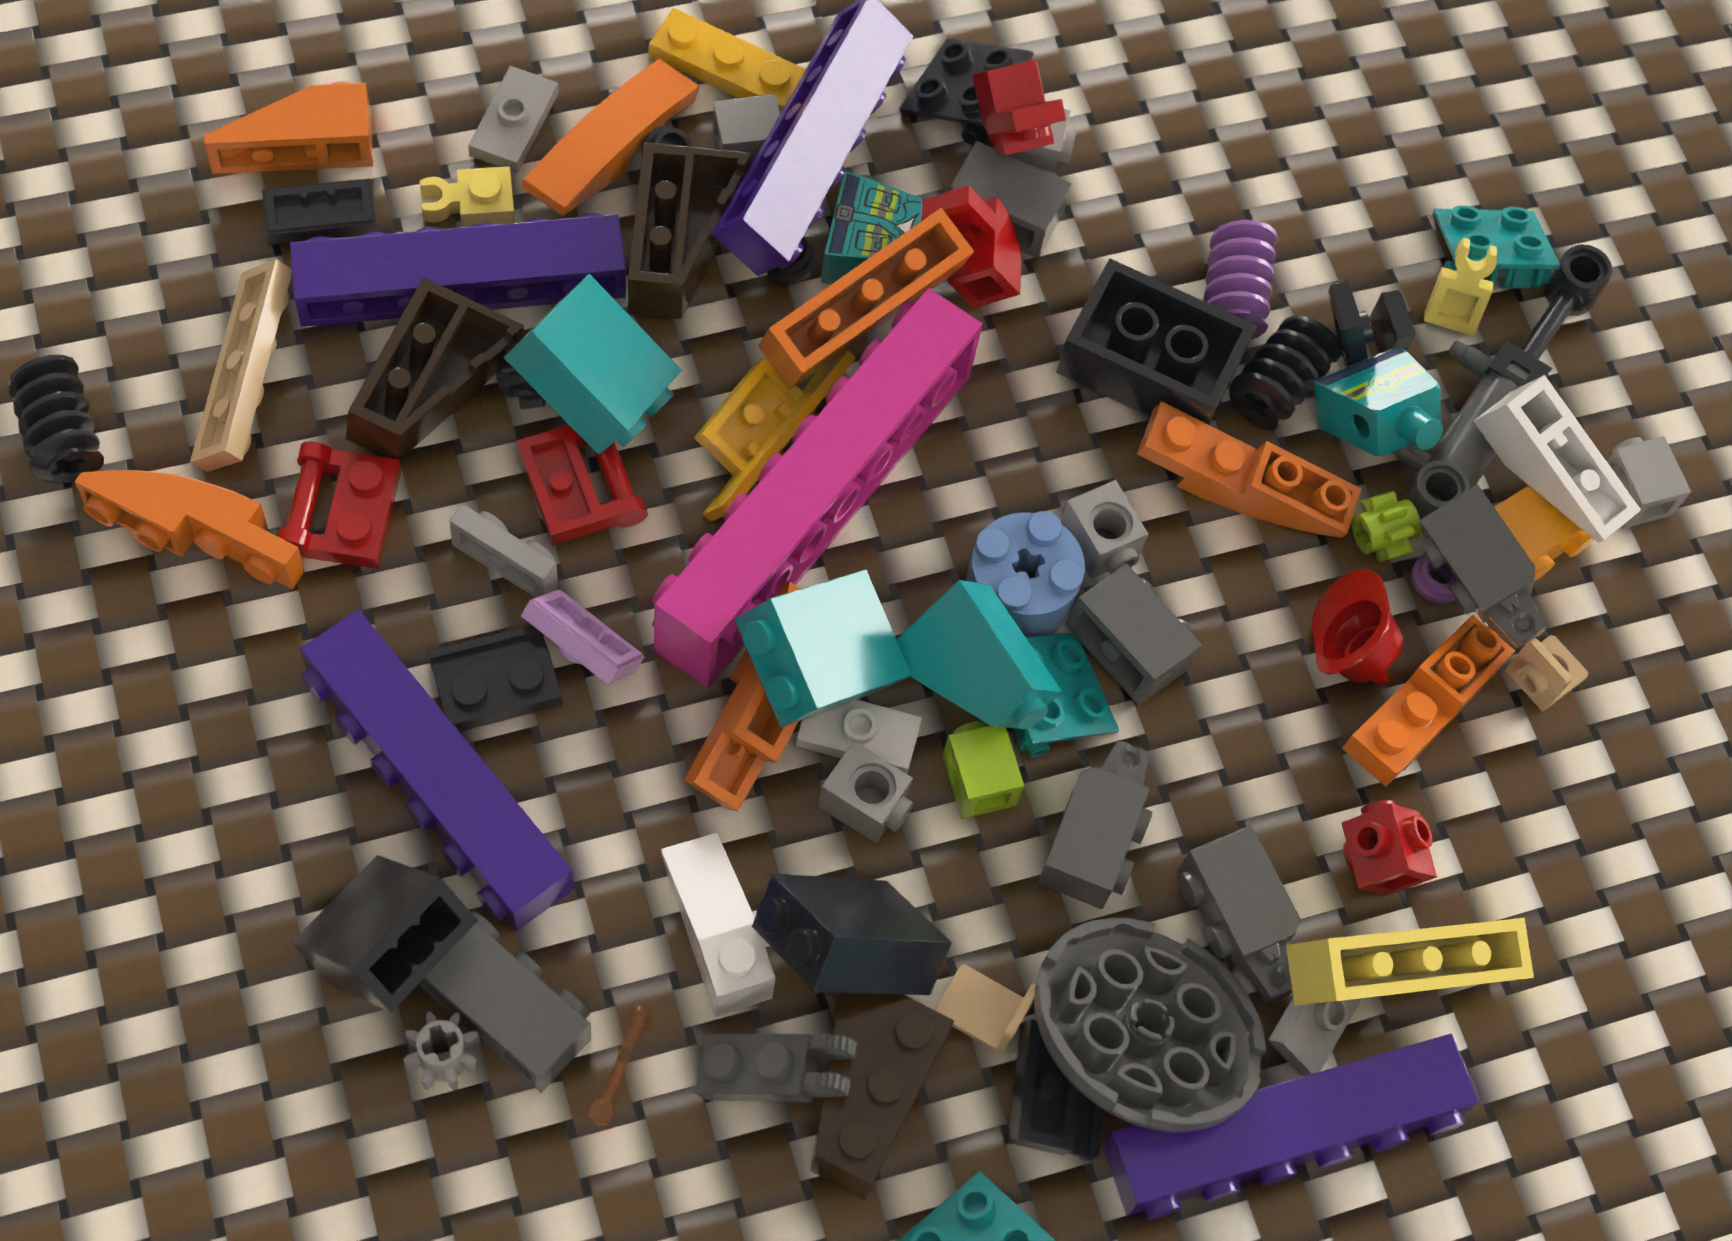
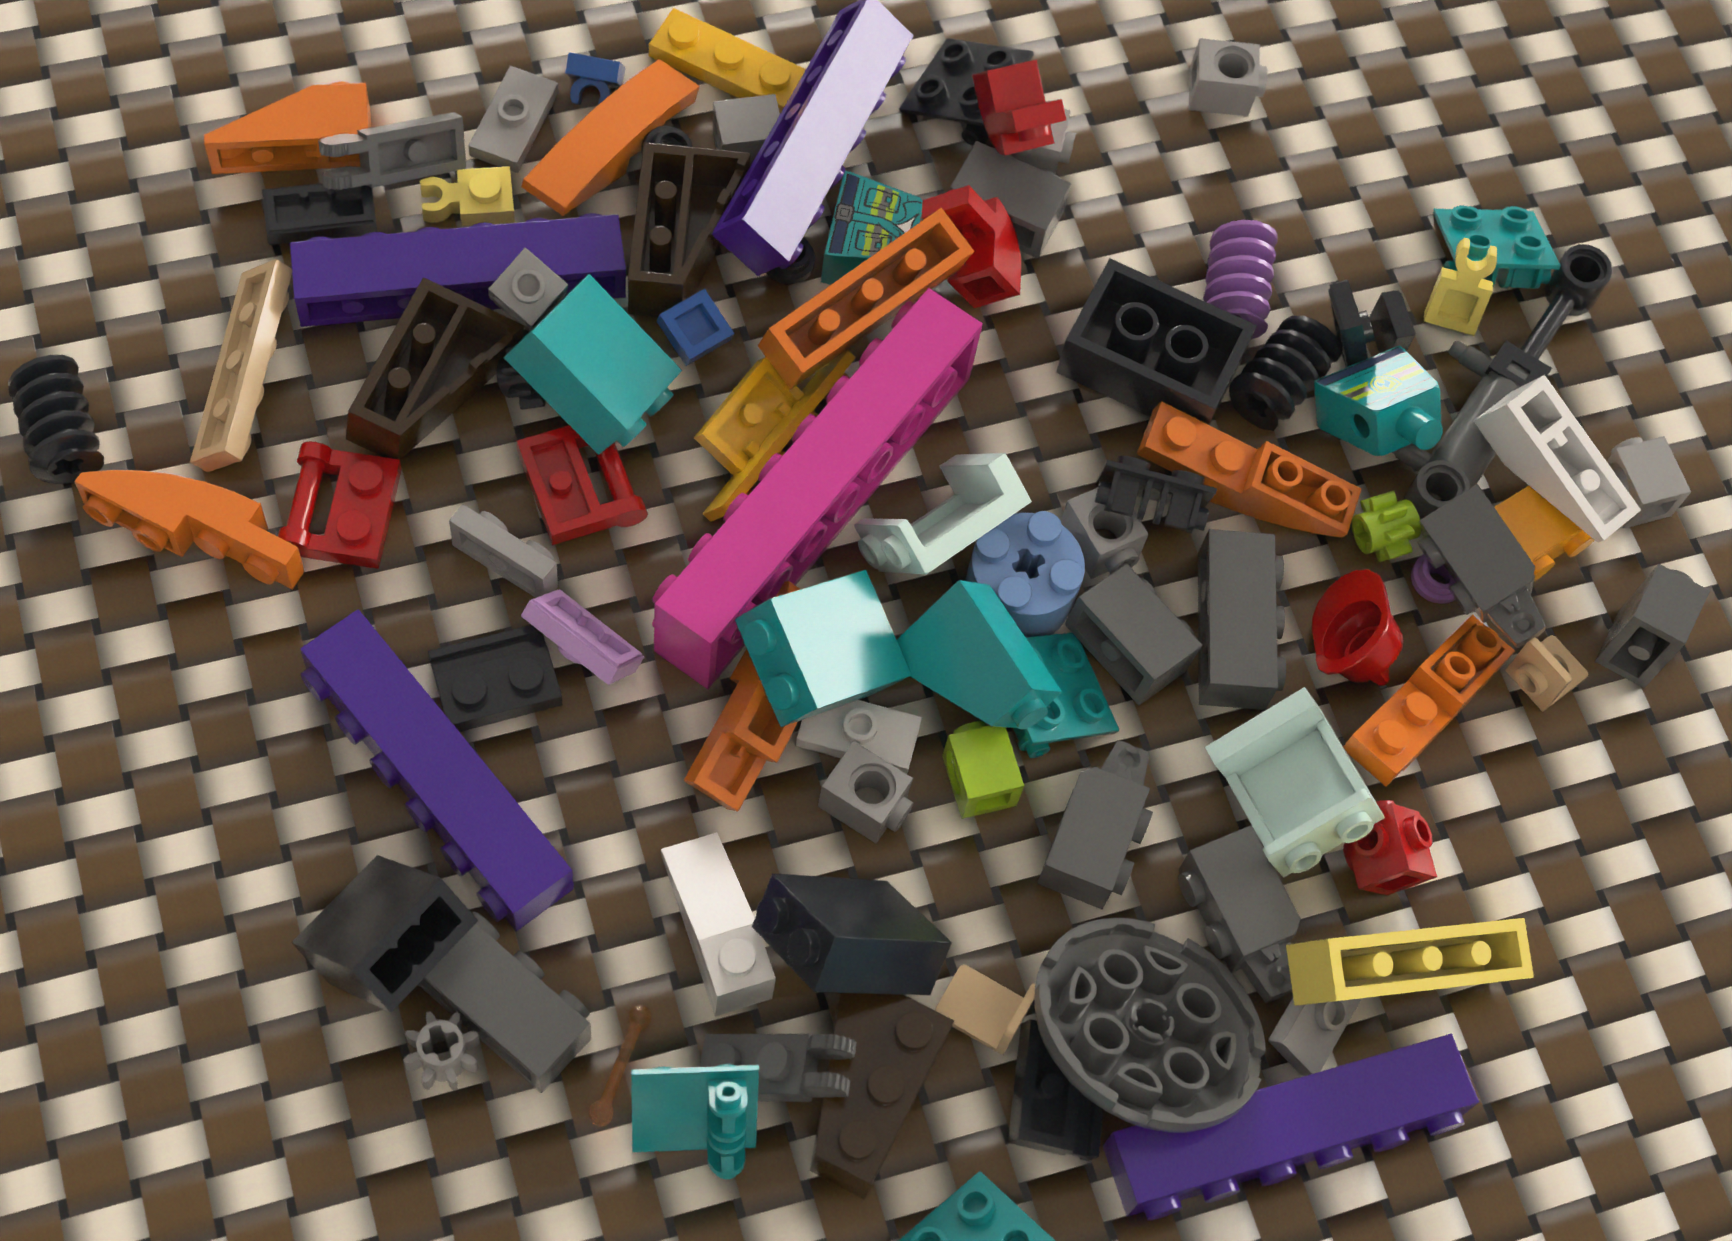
none -> dark grey hinge [319,112,466,190]
none -> light grey brick [488,247,568,332]
none -> blue tile [565,52,626,105]
none -> teal hinge [631,1064,759,1179]
none -> blue tile [656,289,735,366]
none -> light aqua panel [854,453,1032,575]
none -> black hinge [1095,456,1217,533]
none -> light grey brick [1189,38,1267,116]
none -> dark grey brick [1198,529,1286,710]
none -> light aqua panel [1205,687,1385,878]
none -> dark grey brick [1594,564,1710,688]

